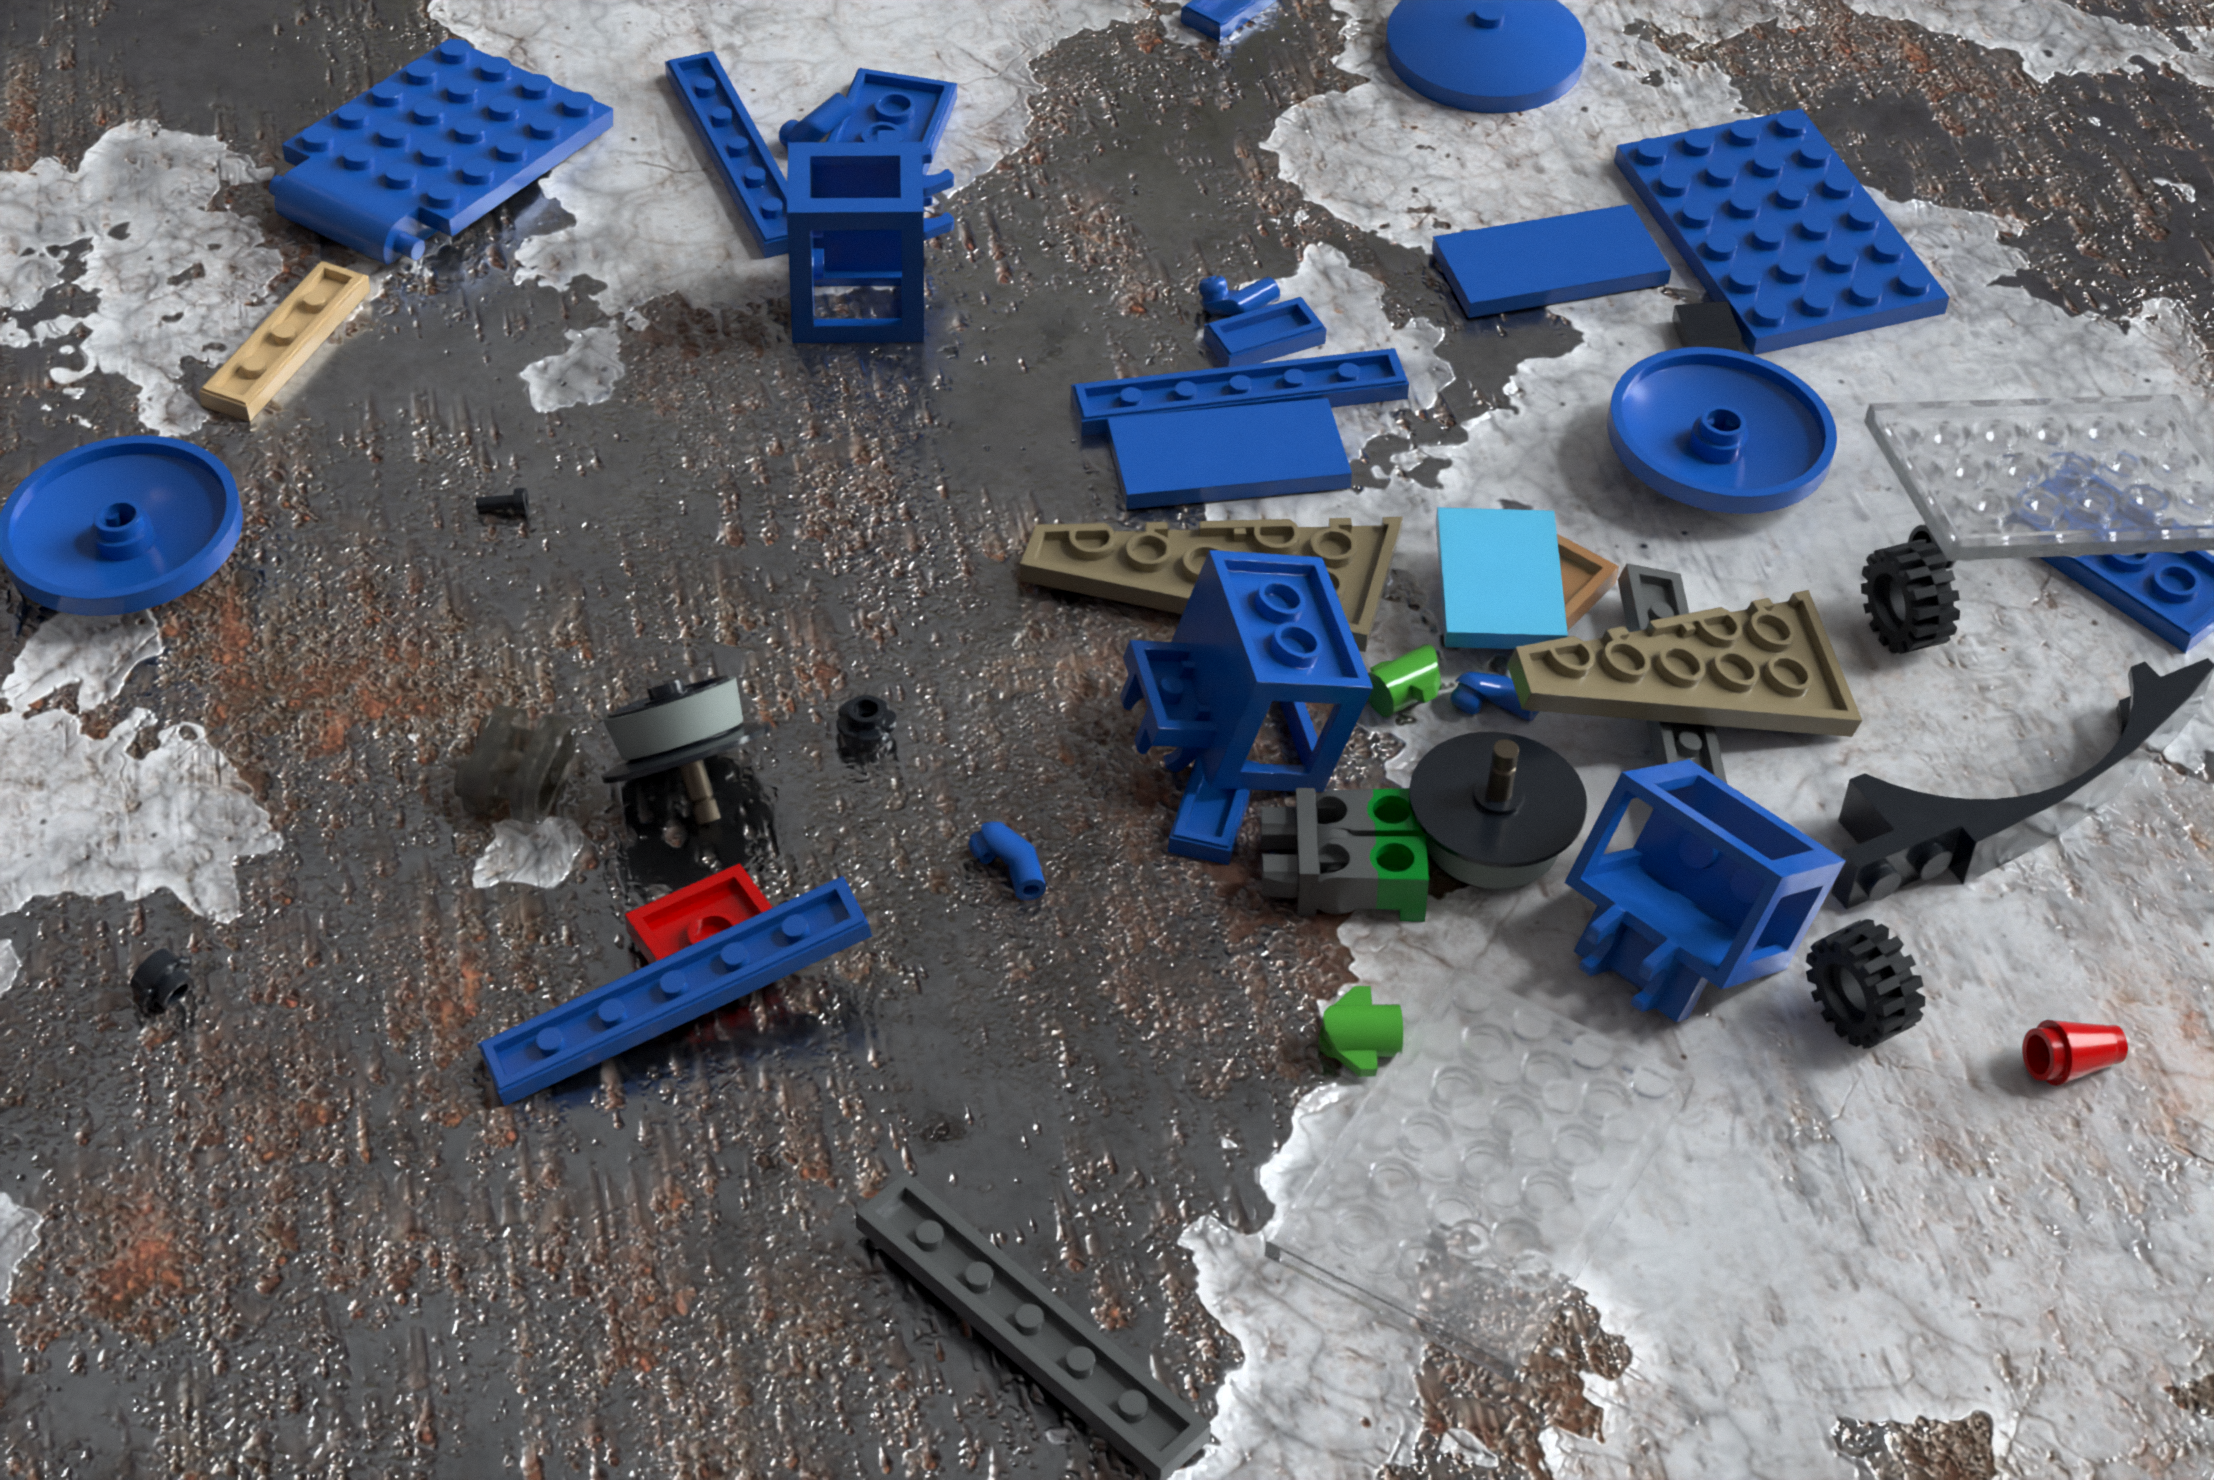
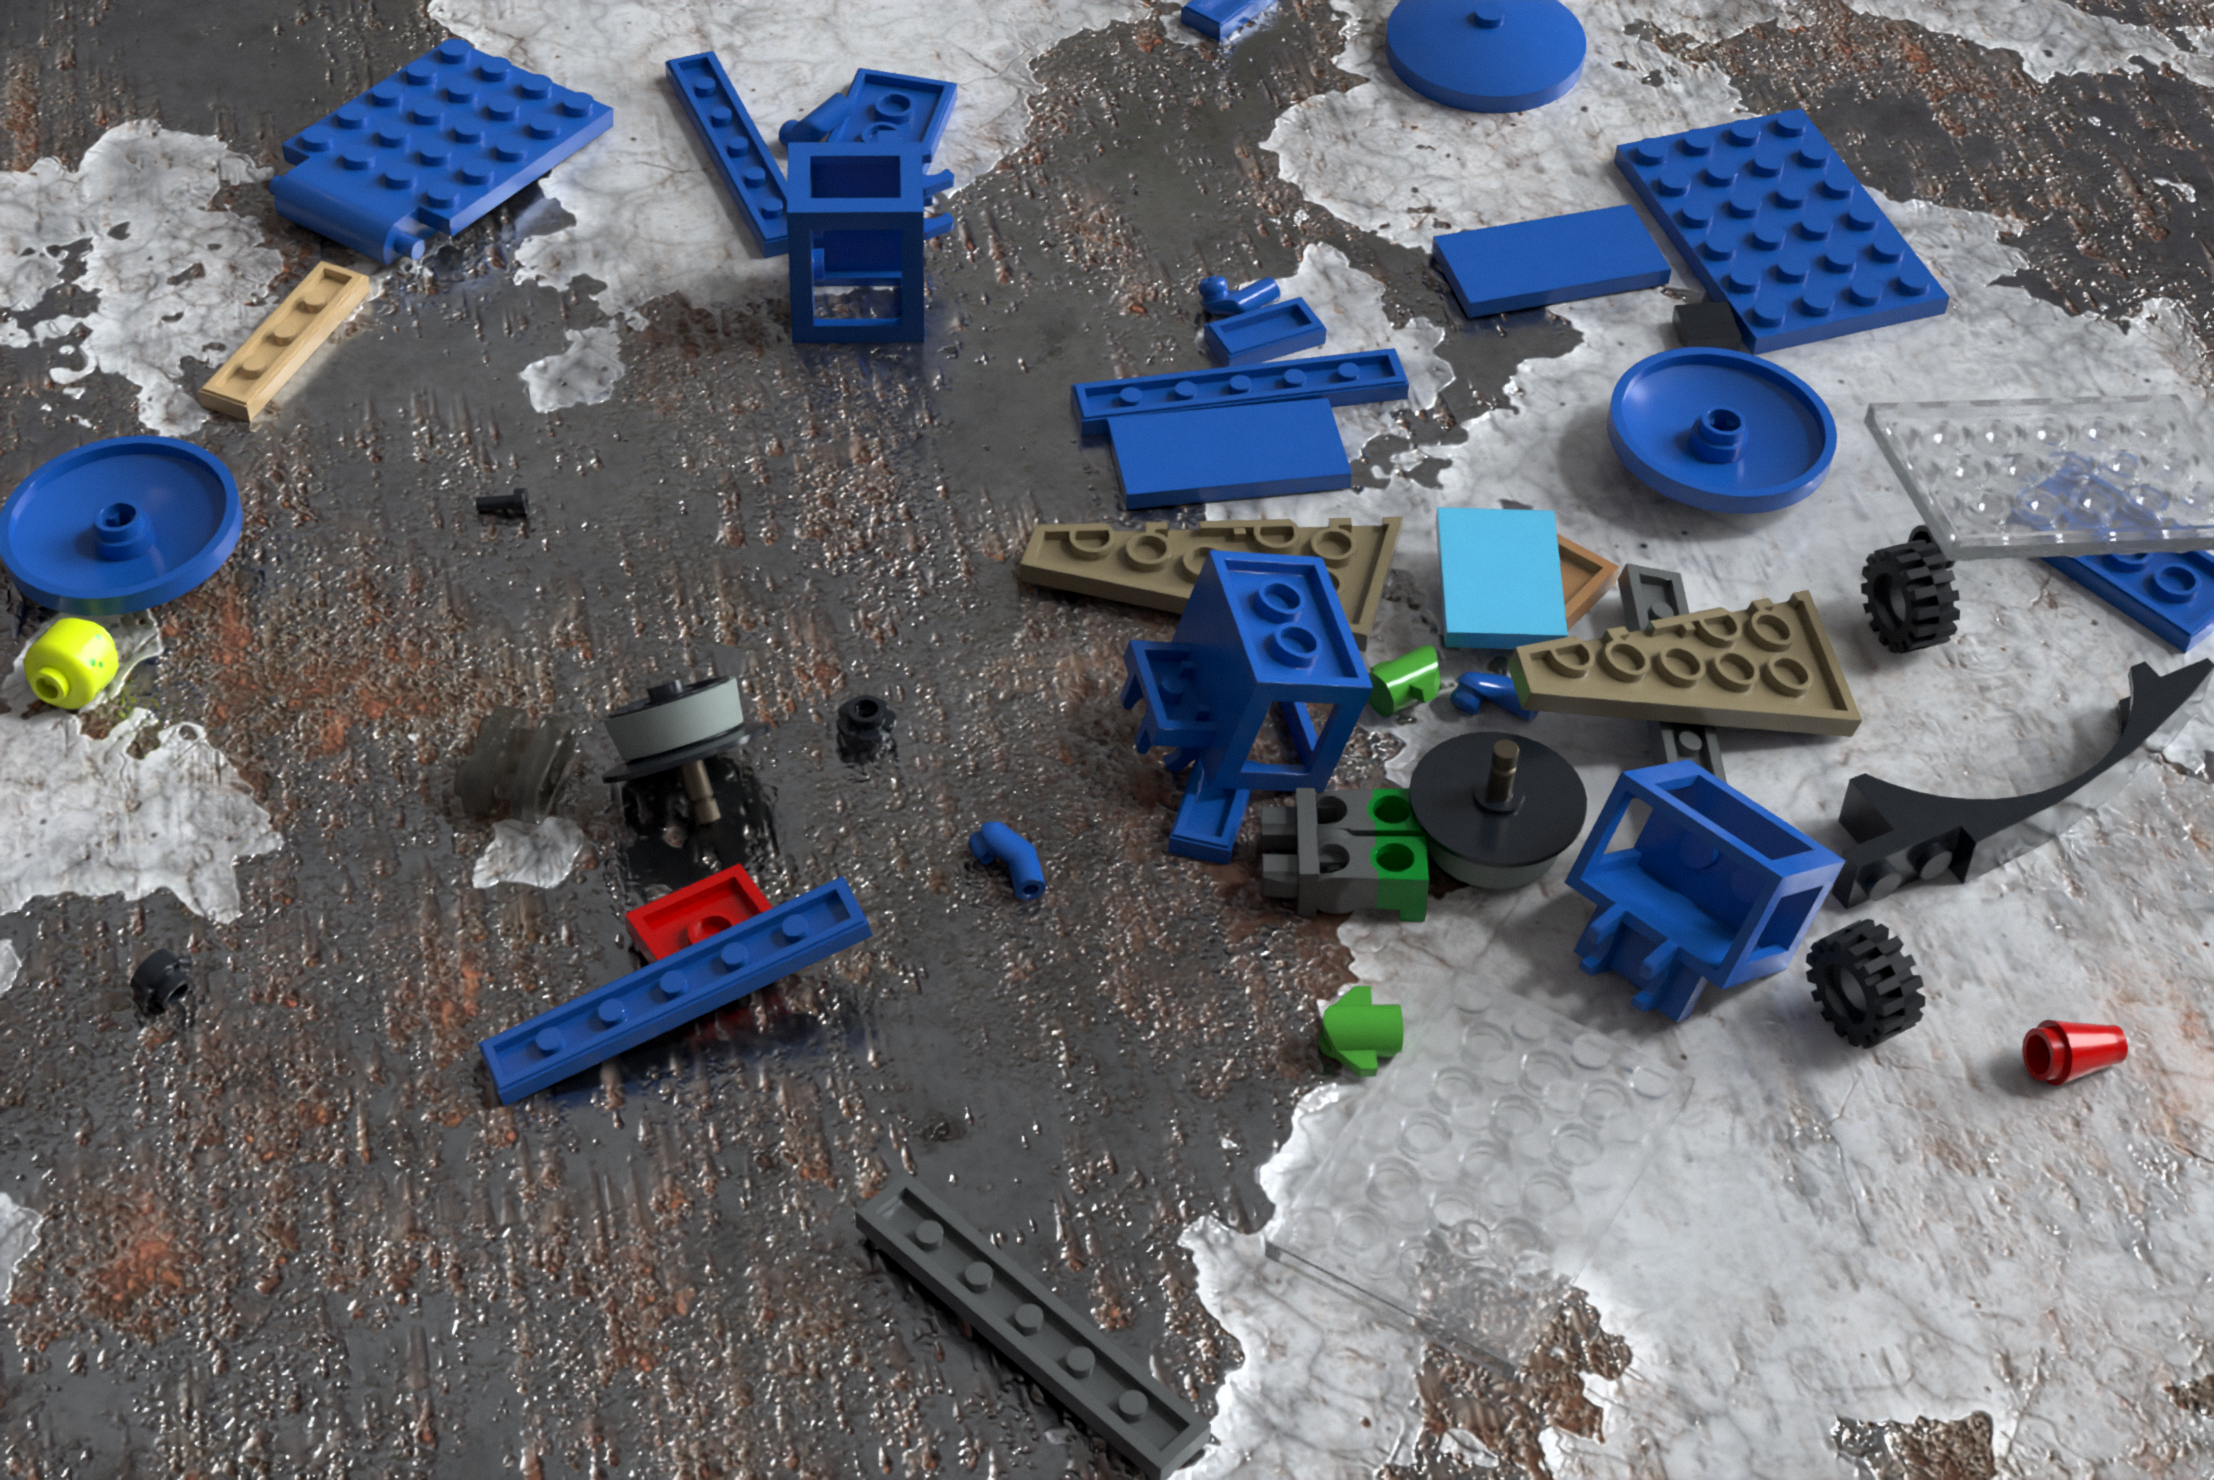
none -> neon yellow head [23,618,119,709]

